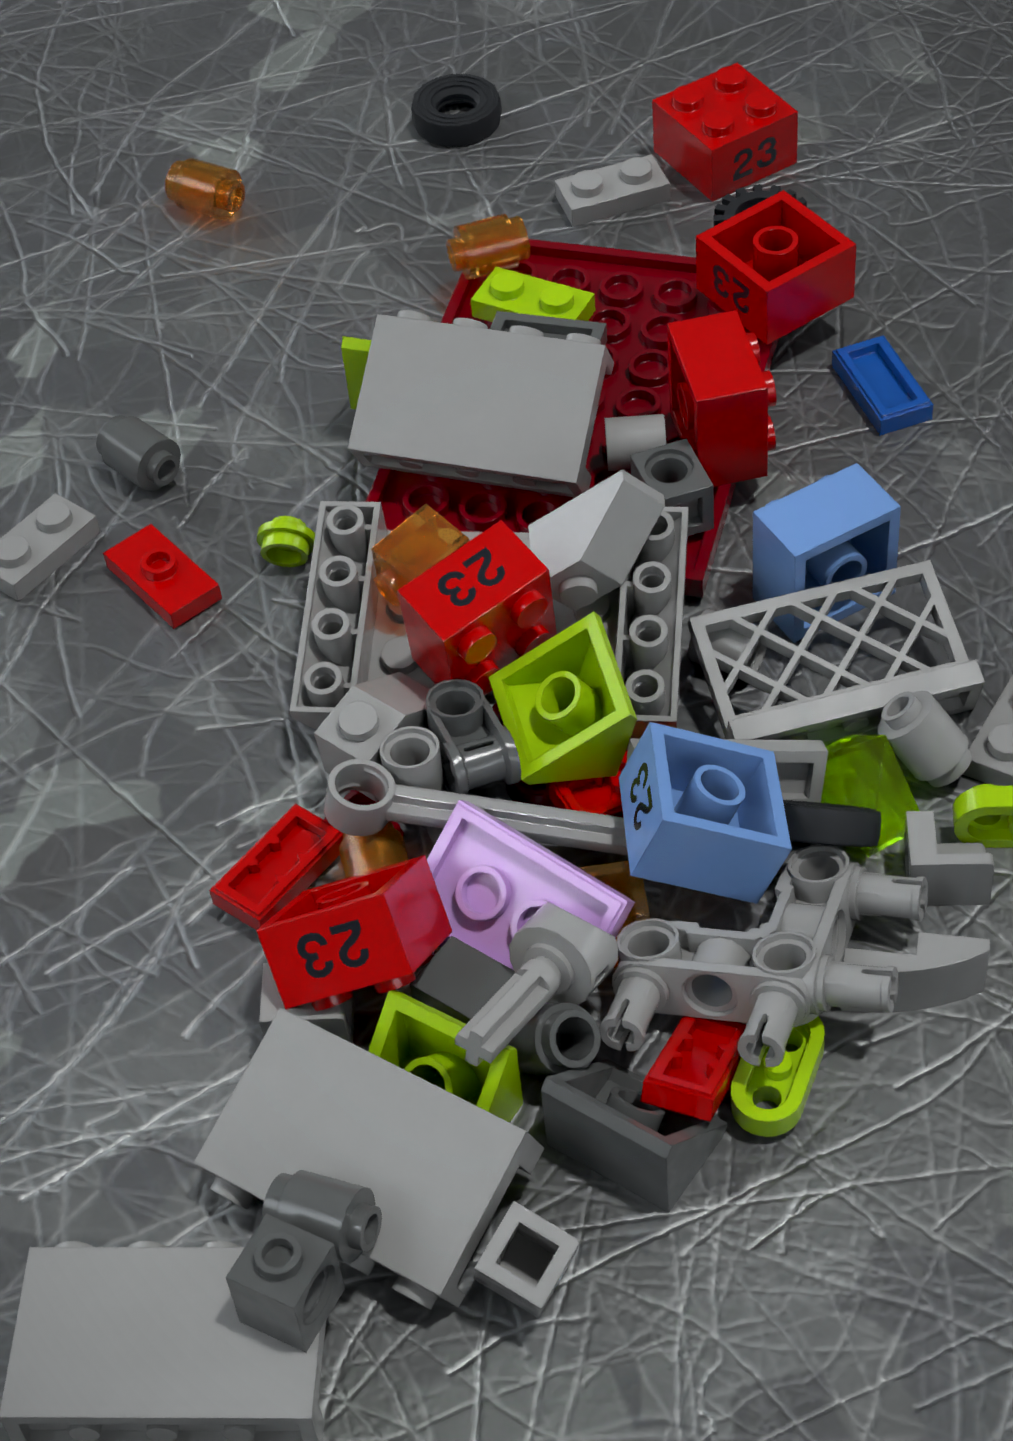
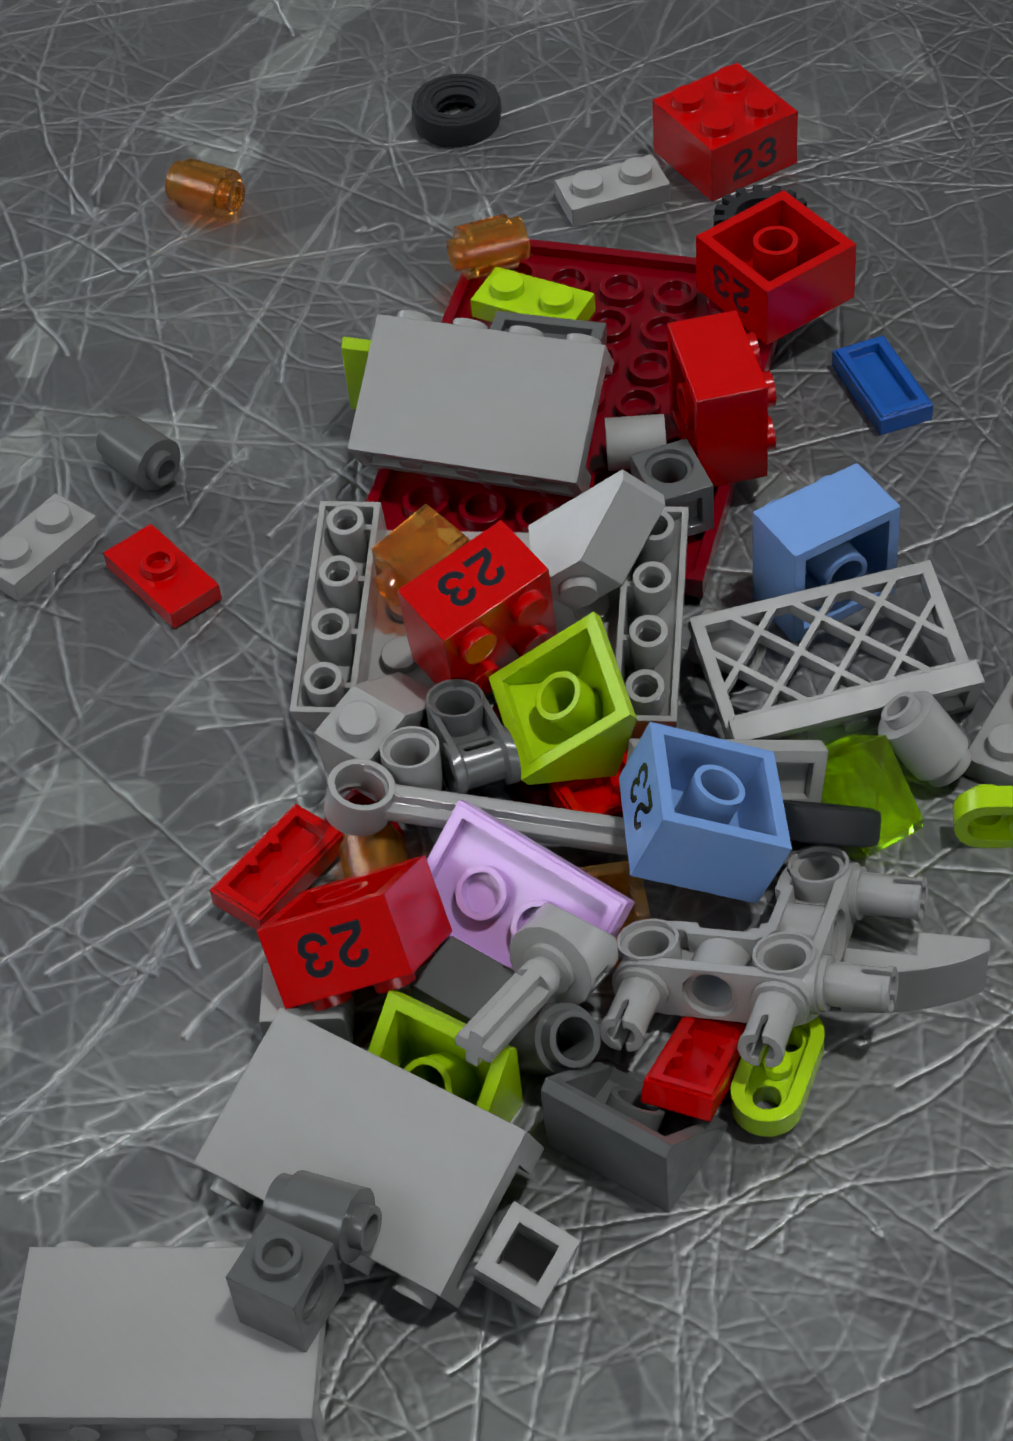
lime plate [257,516,315,567] -> none
light grey panel [903,811,994,906] -> none

